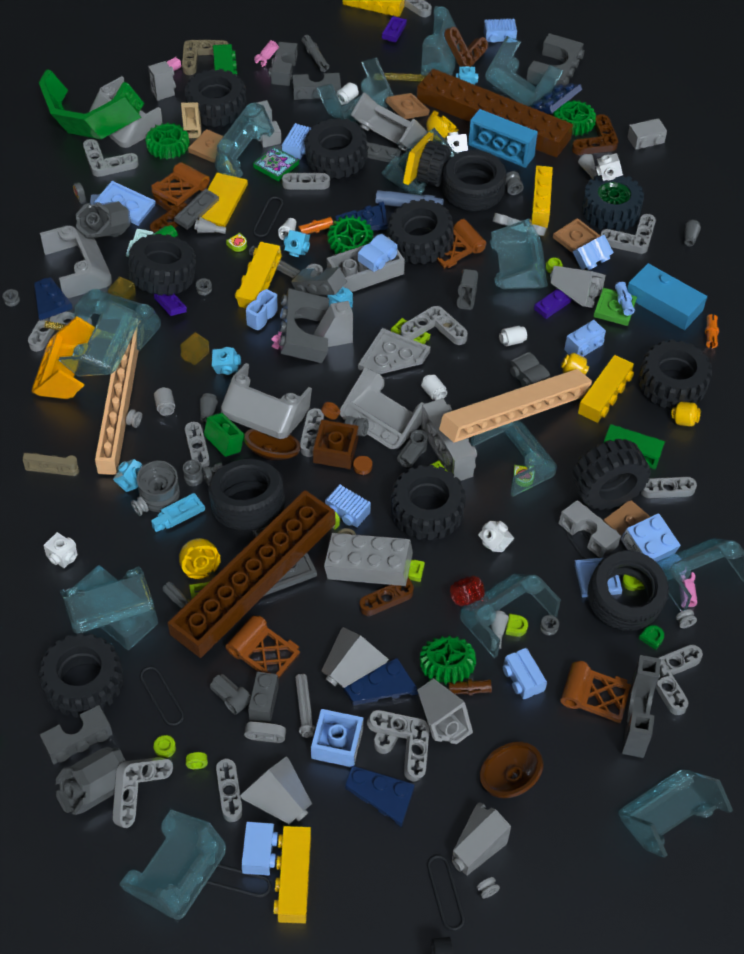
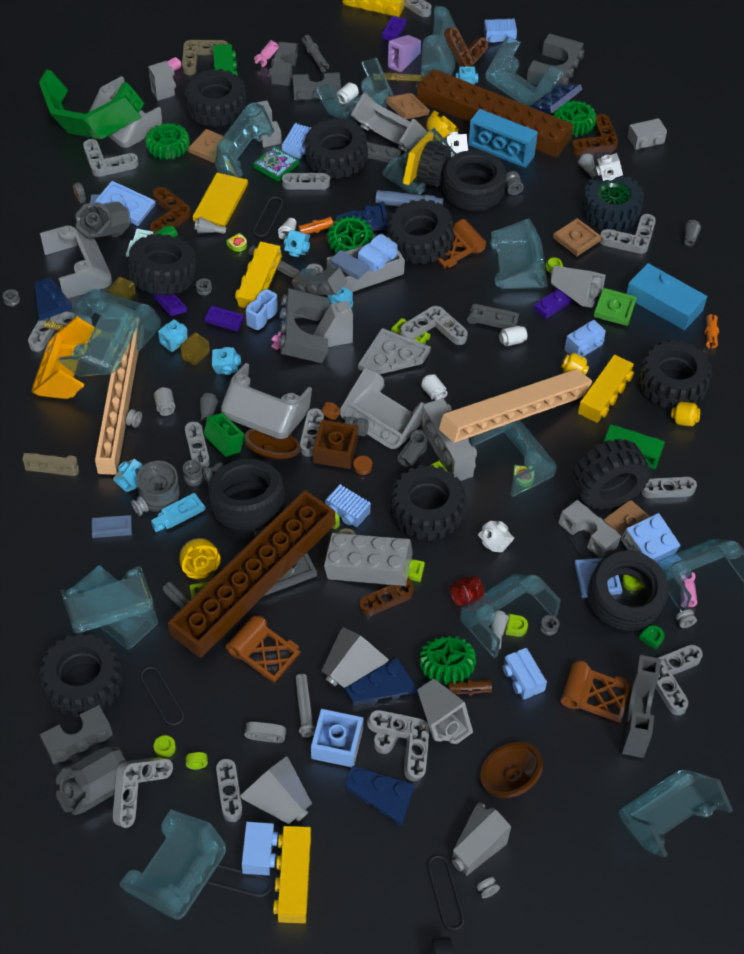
white brick [43,532,78,568] -> none
dark orange piece [151,162,210,206] -> none
dark grey tile [174,189,219,230] -> none
tan slope [181,103,202,138] -> none
dark grey piece [210,674,251,715] -> none
dark grey brick [248,672,279,724] -> none
dark grey brick [457,269,478,310] -> none
light grey beam [493,213,546,236] -> none
dark grey brick [510,352,550,387] -> none
yellow brick [531,166,553,228] -> none
light blue brick [572,235,614,270] -> none
light blue pin [615,282,635,316] -> none
none -> sand blue tile [92,515,132,538]
none -> medium azure brick [158,319,188,352]
none -> dark purple plate [204,306,244,331]
none -> sand blue tile [330,250,369,280]
none -> lavender slope [388,35,421,72]
none -> dark grey plate [467,304,519,329]

